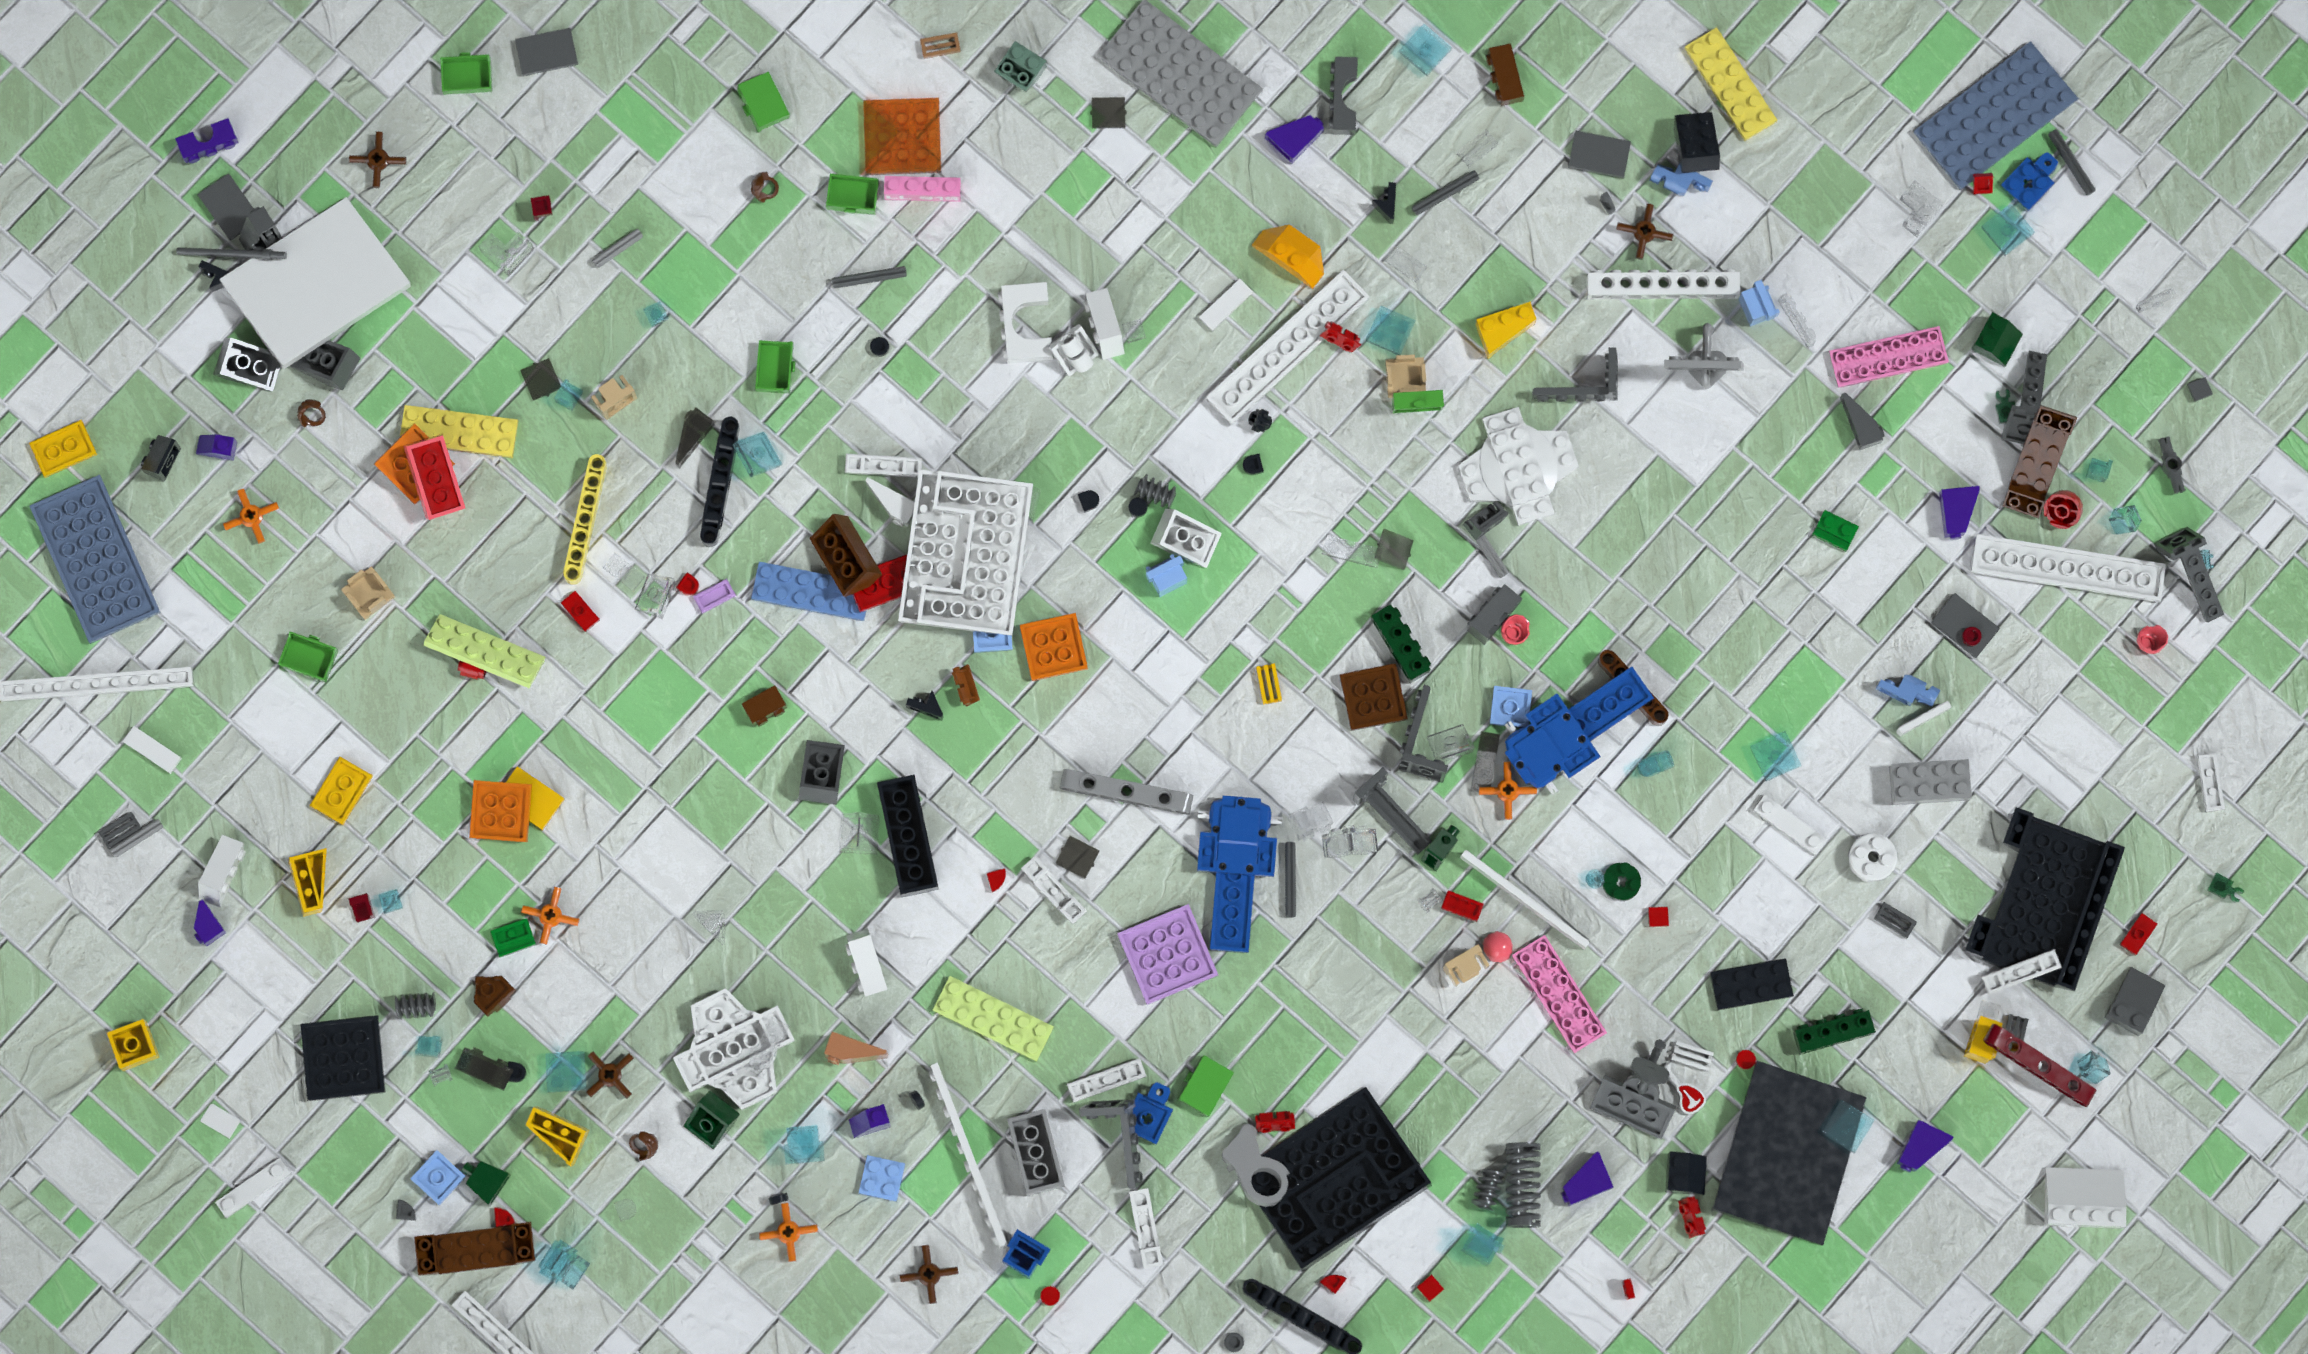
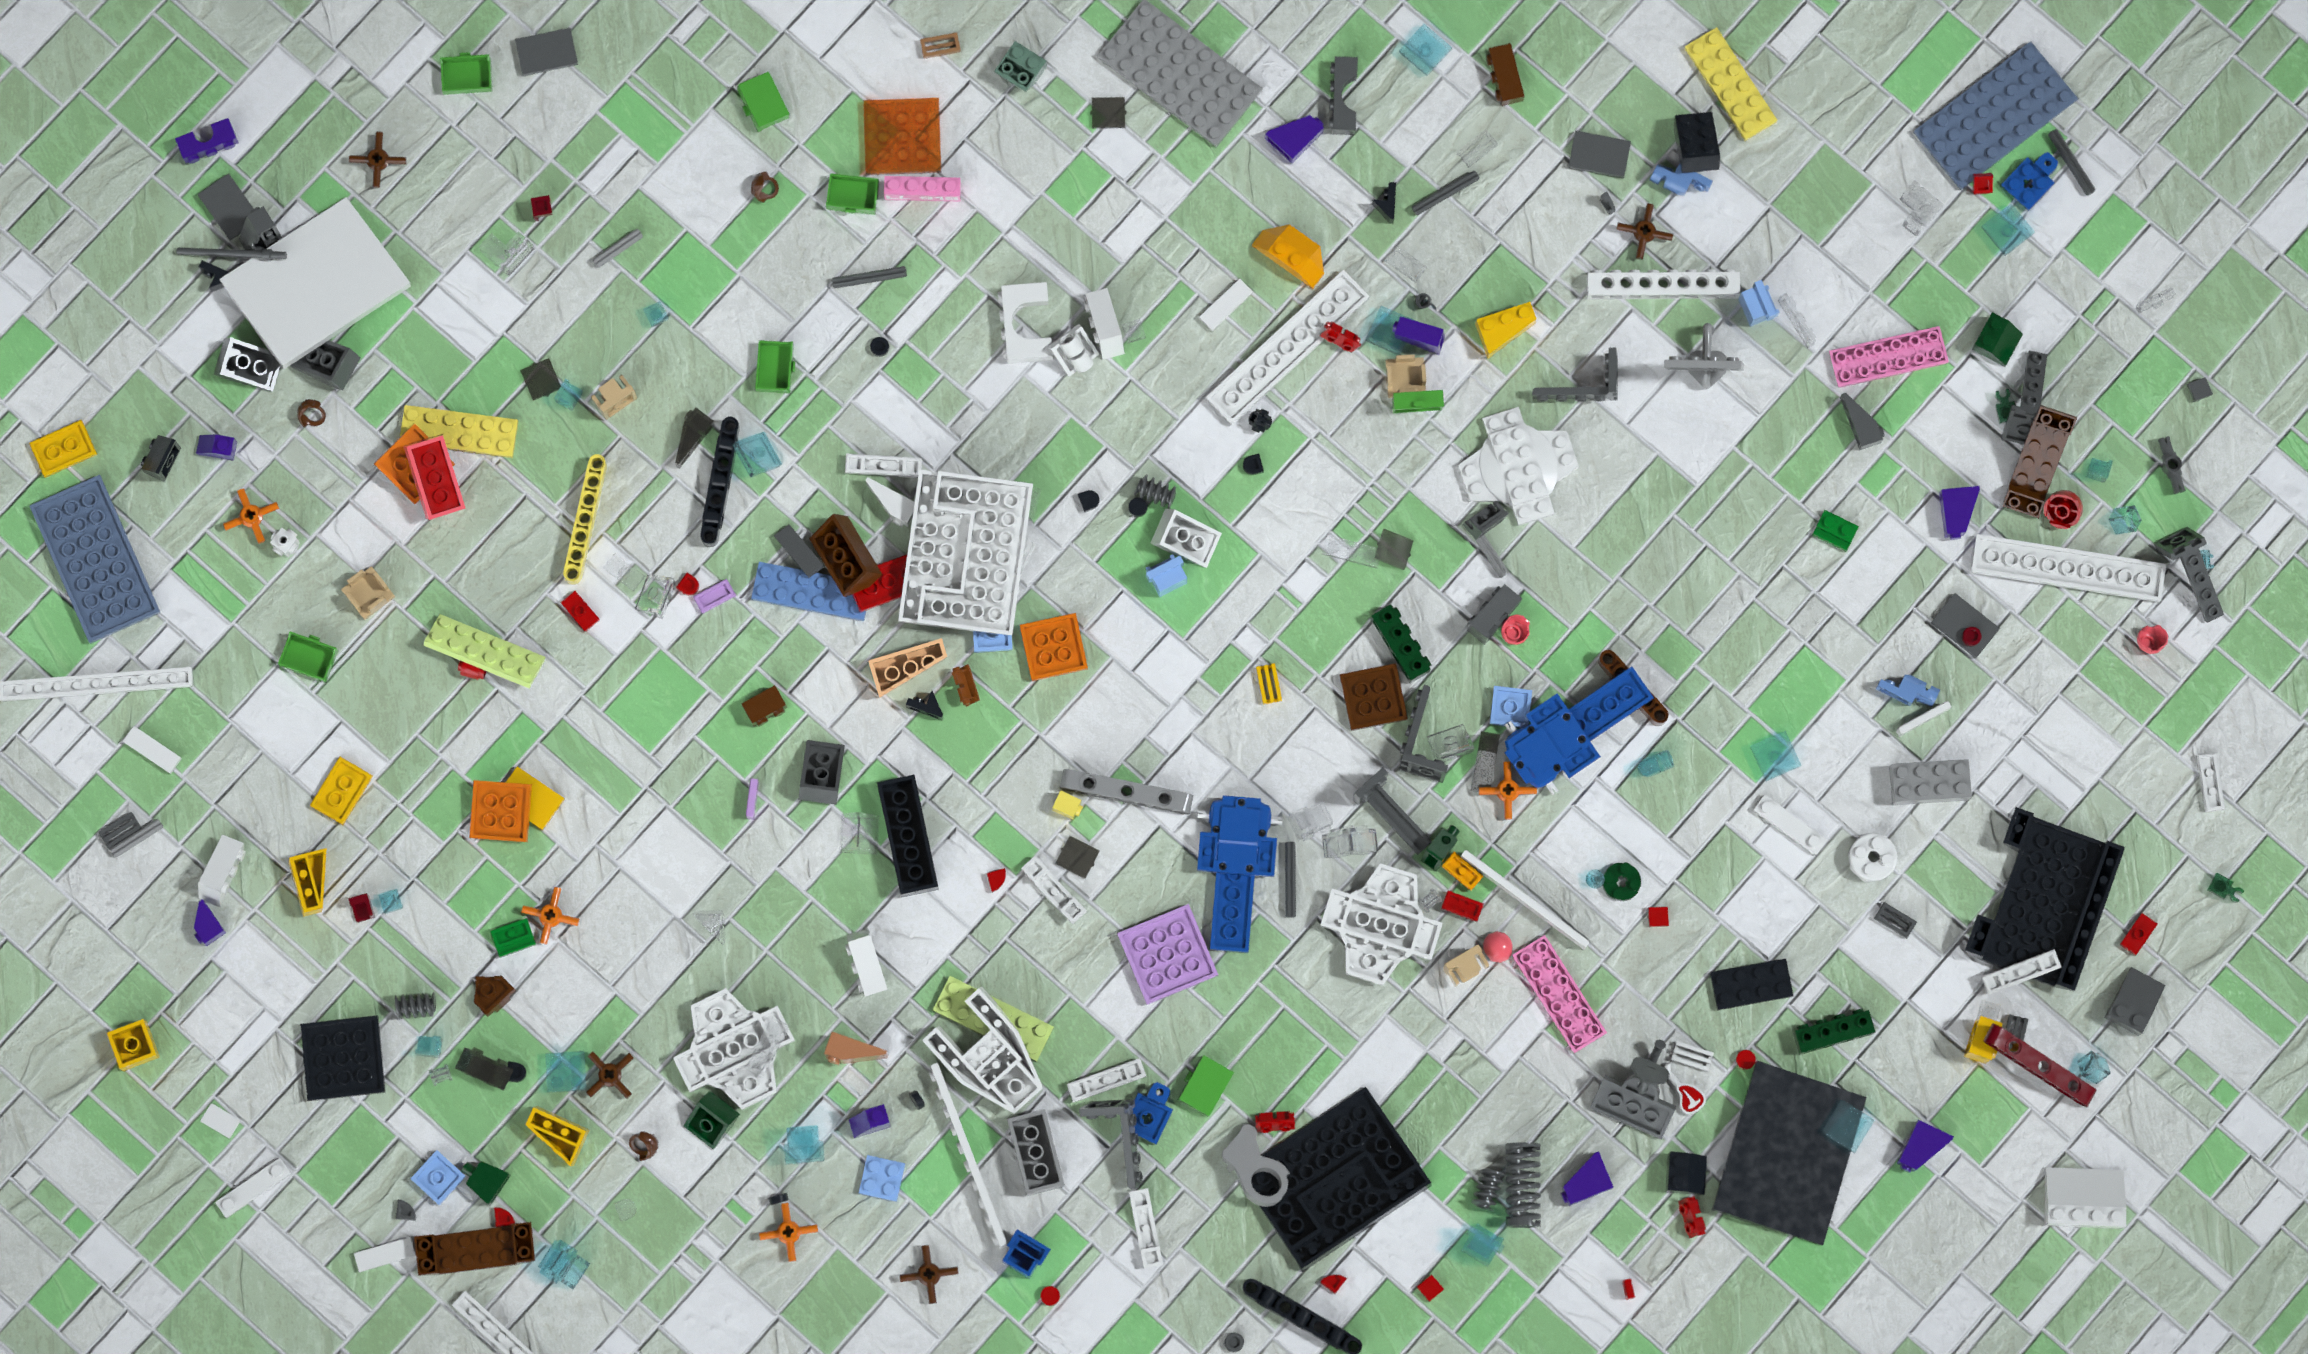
none -> white brick [270,528,300,558]
none -> white tile [354,1237,416,1272]
none -> lavender tile [746,778,759,820]
none -> dark grey tile [774,525,824,578]
none -> light nougat wedge [868,638,947,698]
none -> white wedge [922,987,1043,1114]
none -> light yellow brick [1052,790,1083,820]
none -> white plate [1320,863,1443,986]
none -> dark purple slope [1392,316,1445,355]
none -> dark grey hinge [1416,293,1432,309]
none -> light orange plate [1441,852,1483,891]

